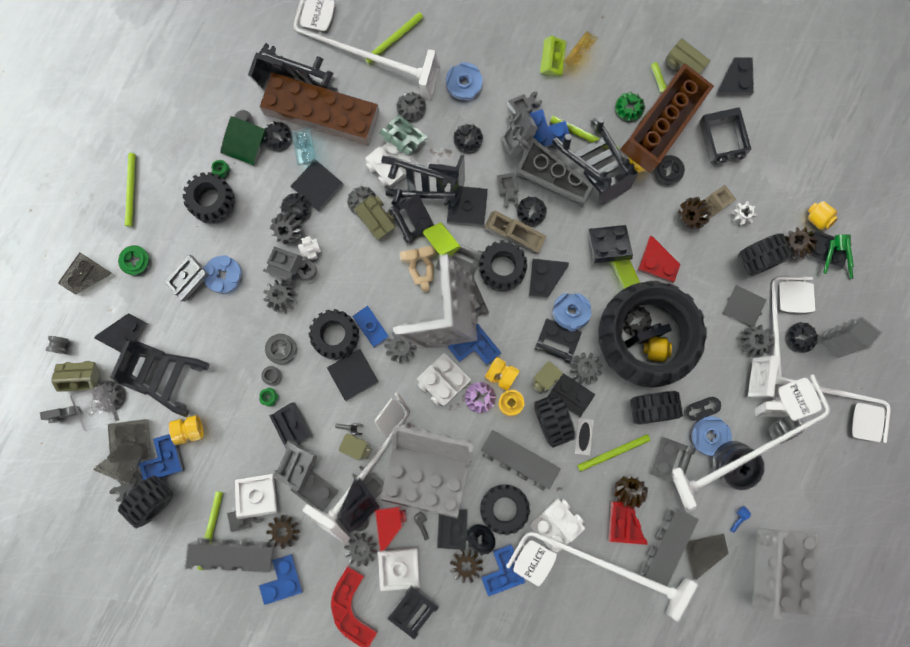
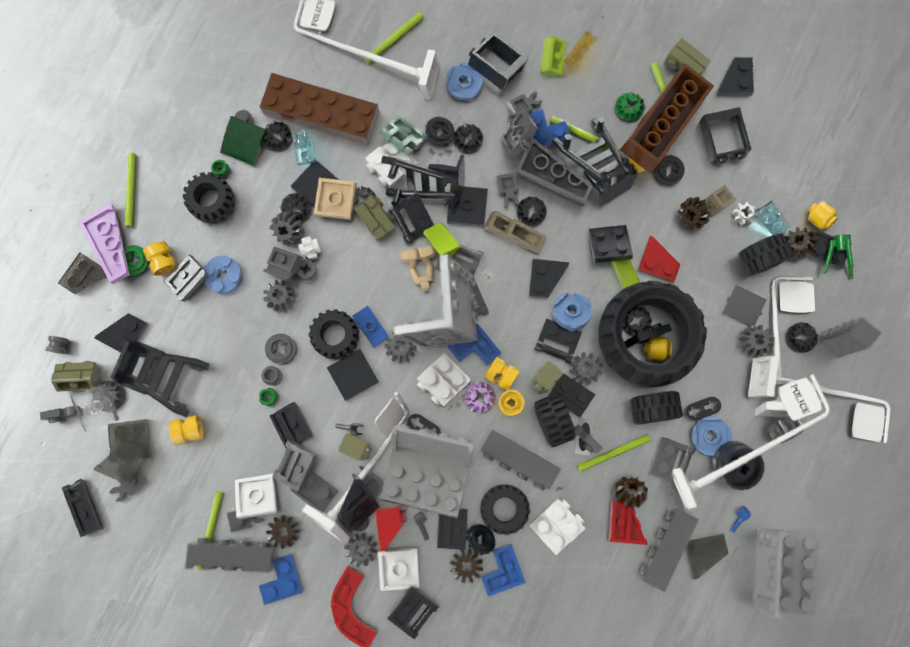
black tyre [118,476,173,529] -> none
blue plate [139,434,183,480] -> none
black hand [248,43,338,92] -> none
dark grey gear [396,91,426,121] -> none
black tyre [479,240,528,291] -> none
white piece [506,532,698,621] -> none
none -> black plate [62,478,101,537]
none -> lavender wing [79,203,130,284]
none -> yellow wheel [143,241,177,276]
none -> tan plate [314,178,357,220]
none -> black beam [407,414,441,436]
none -> black gear [425,117,455,146]
none -> black window [468,32,528,91]
none -> dark grey plate [574,424,603,454]
none -> clear light blue hips [755,200,791,235]

